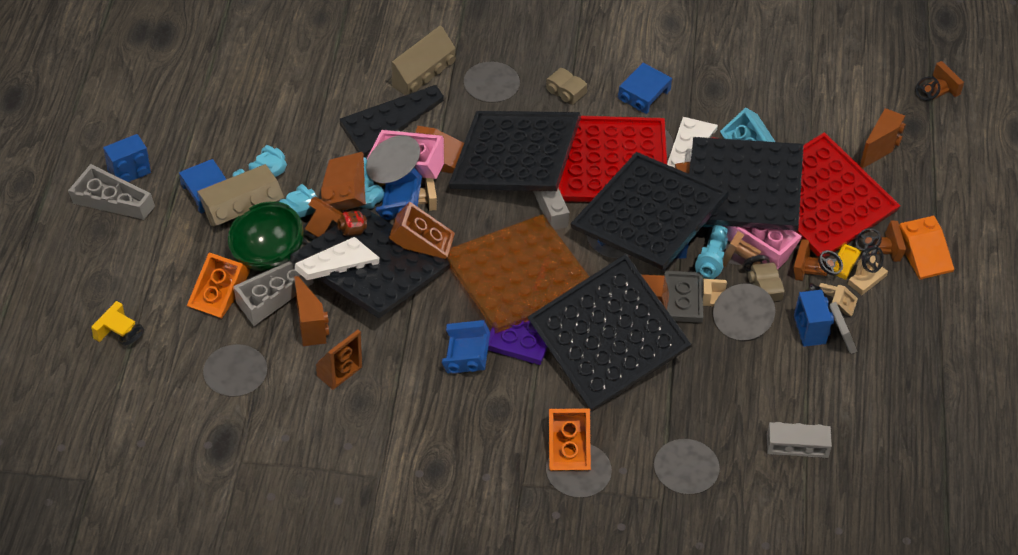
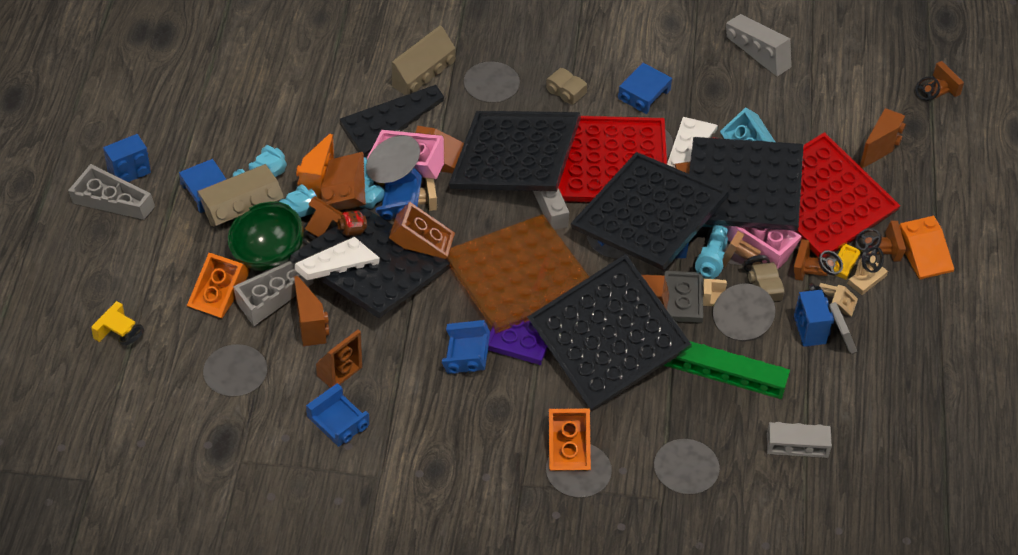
none -> orange slope [296,134,334,199]
none -> blue panel [306,383,369,447]
none -> green brick [664,341,790,399]
none -> light grey wedge [726,14,792,76]

